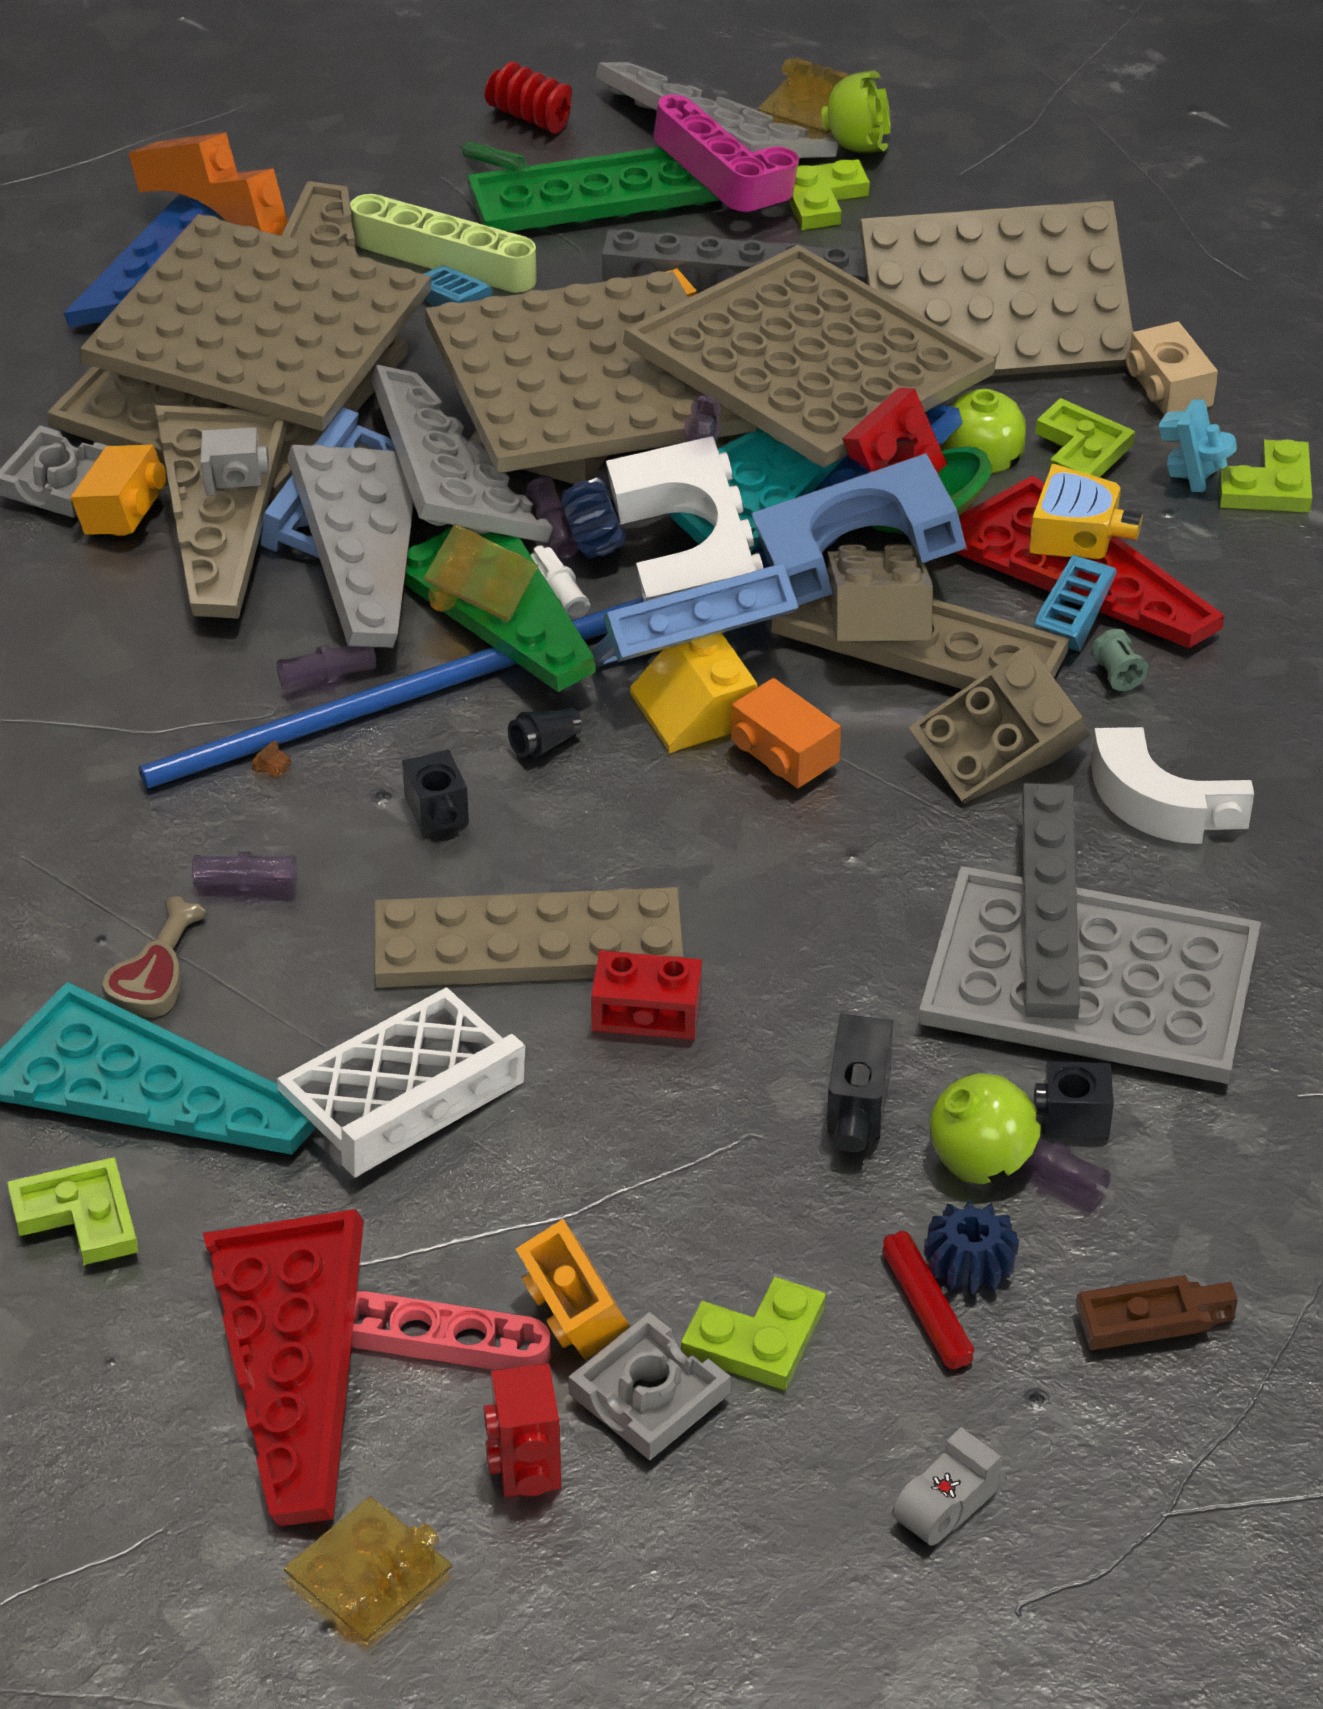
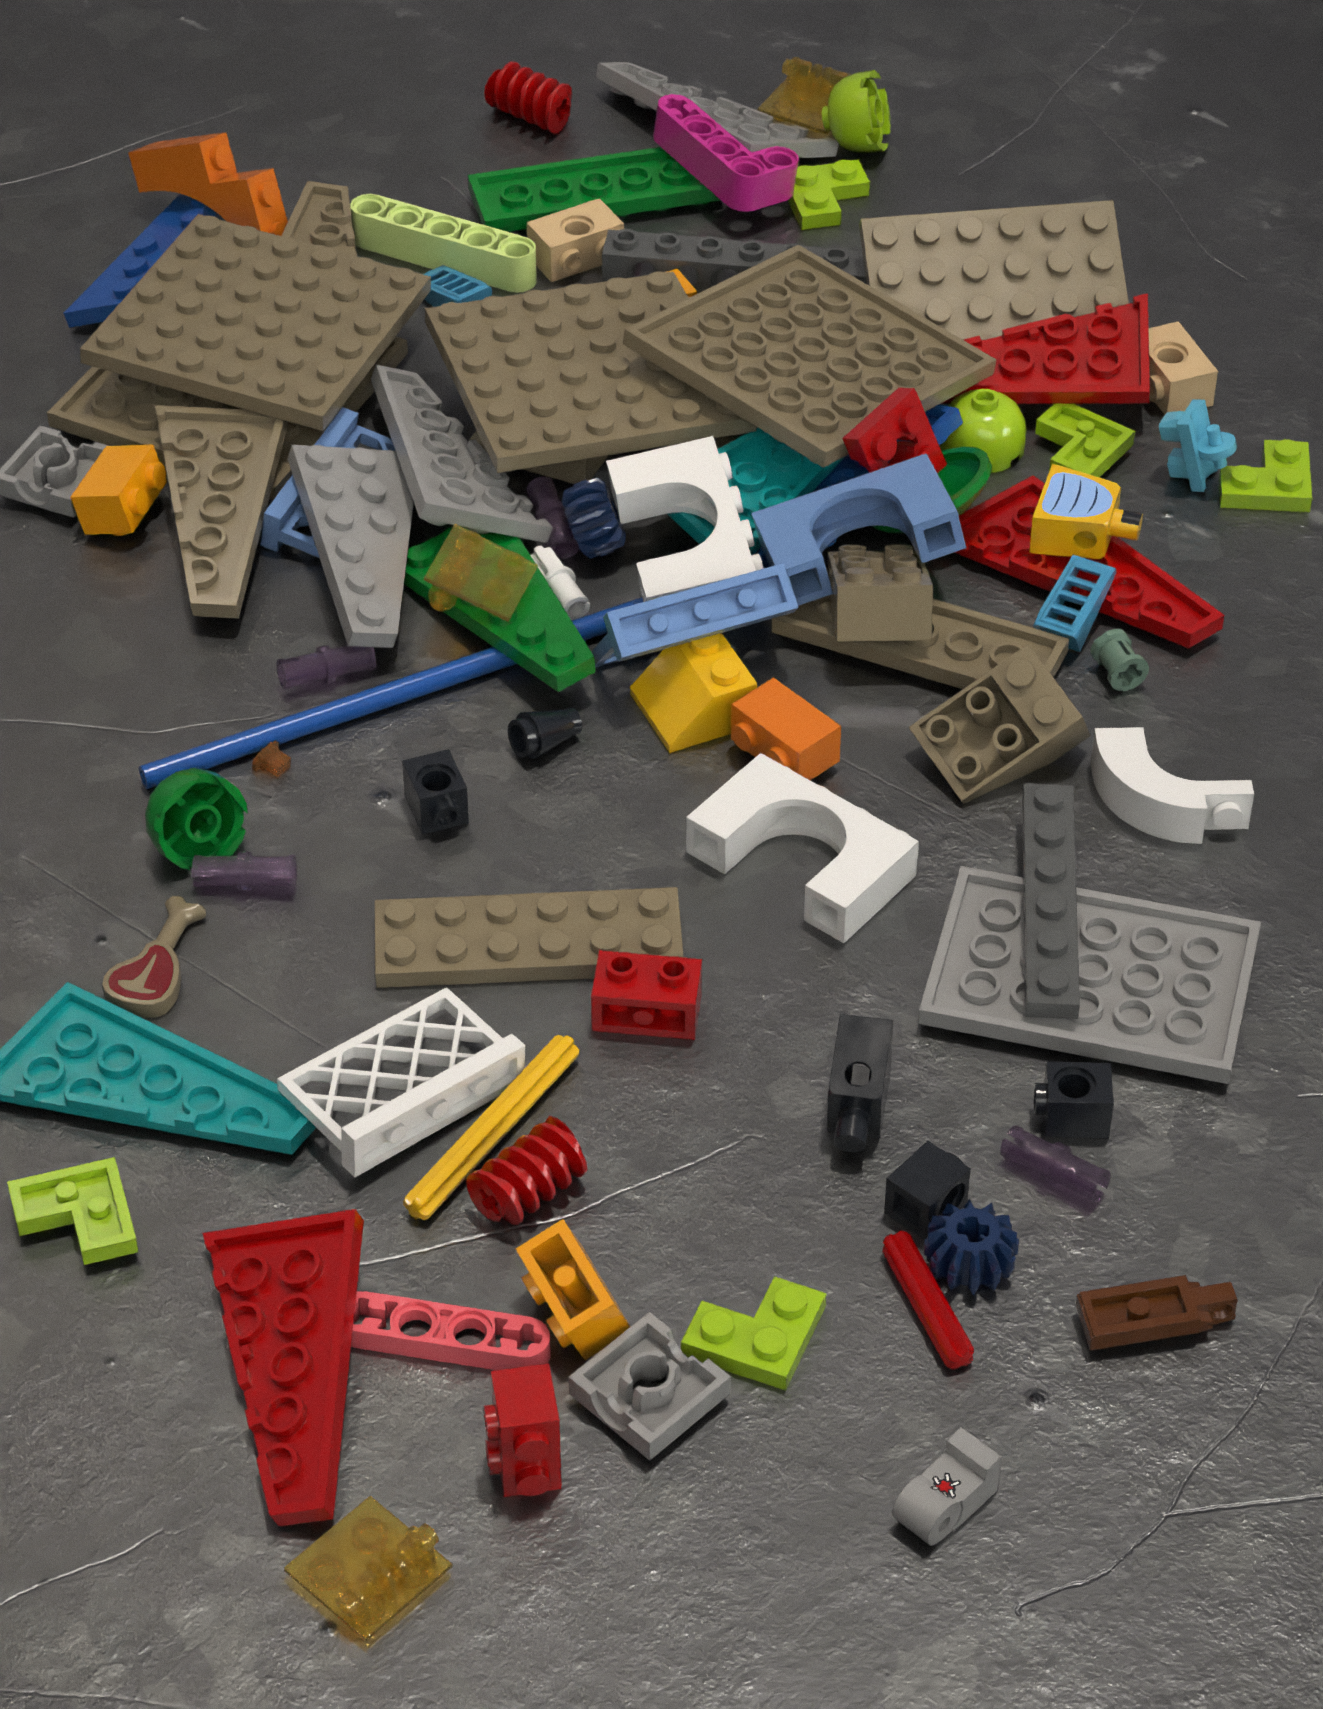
light grey brick [200,427,270,495] -> none
green piece [459,142,530,172] -> none
clear purple pin [684,395,721,442] -> none
lime cylinder [930,1073,1040,1184] -> none
none -> green cylinder [145,768,248,870]
none -> yellow axle [403,1035,579,1220]
none -> red piece [466,1116,588,1225]
none -> tan brick [527,198,624,282]
none -> white arch [686,753,919,943]
none -> black brick [884,1141,971,1240]
none -> red wing [940,293,1150,404]

